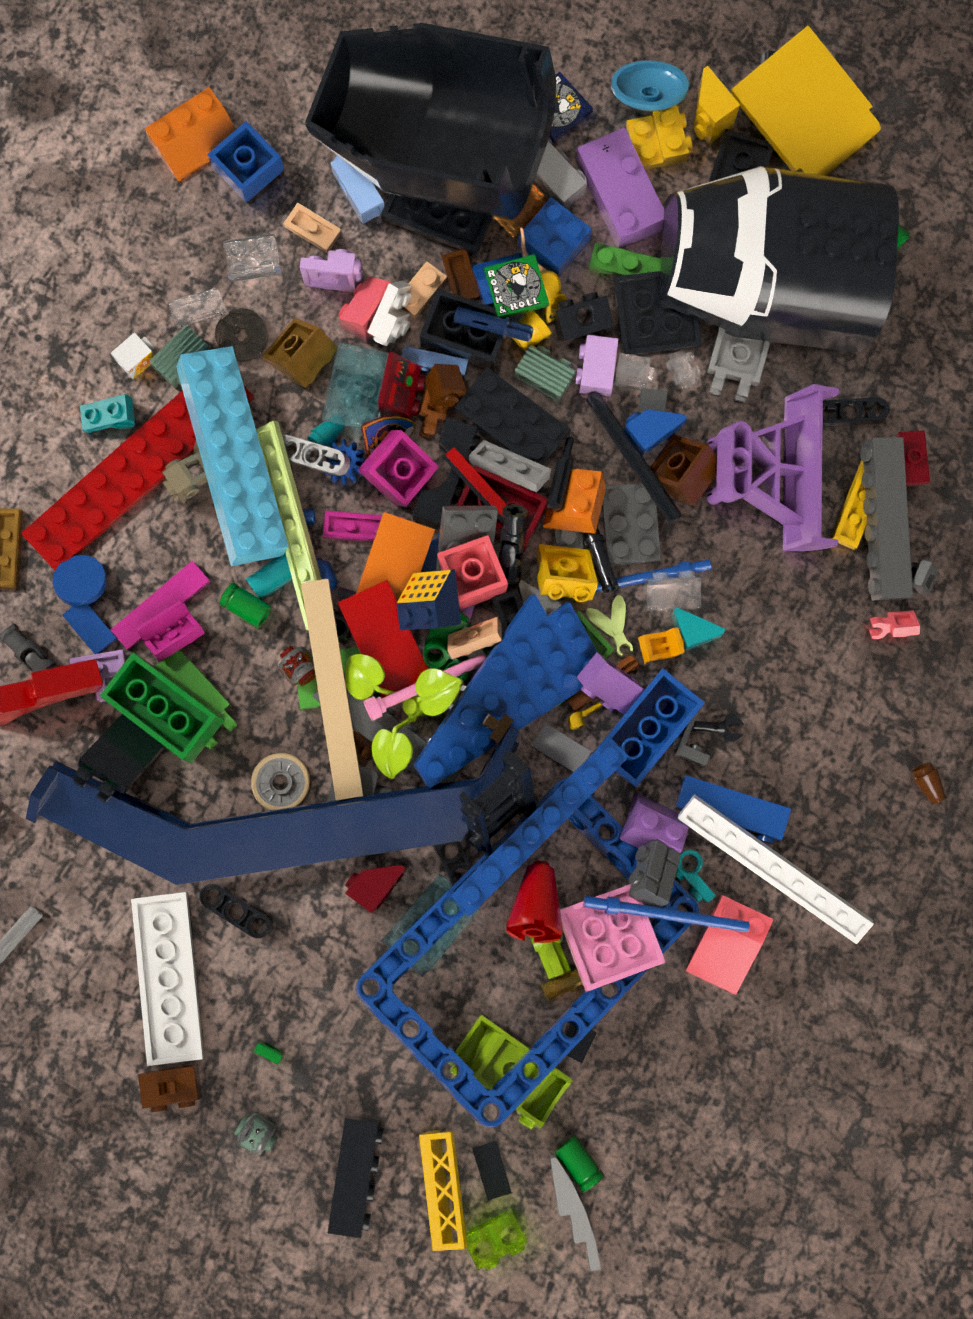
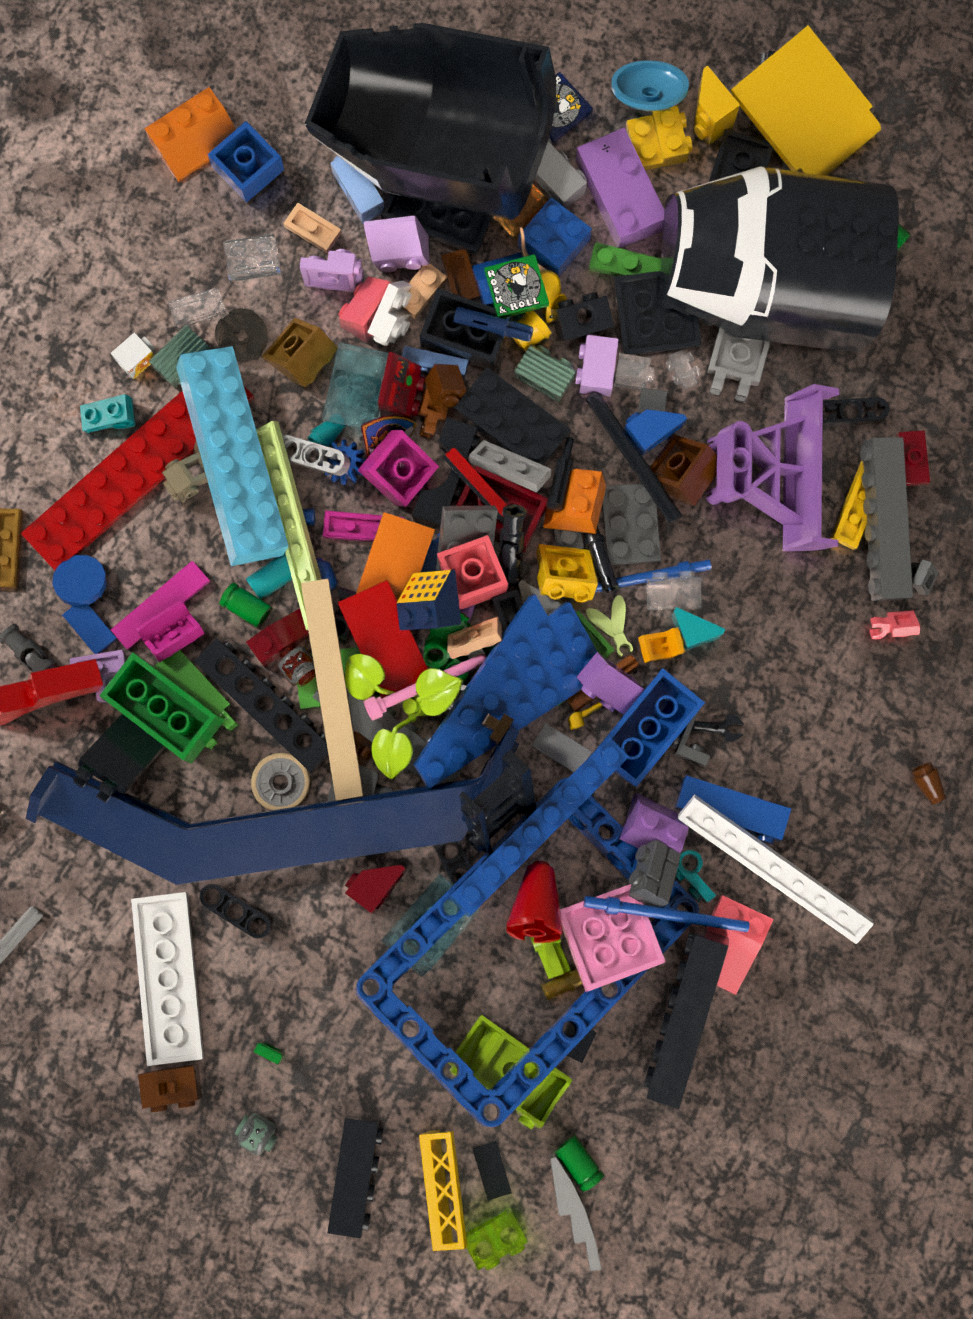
none -> black brick [194,638,329,774]
none -> dark red slope [246,608,309,668]
none -> lavender slope [364,216,429,272]
none -> black brick [643,927,729,1109]

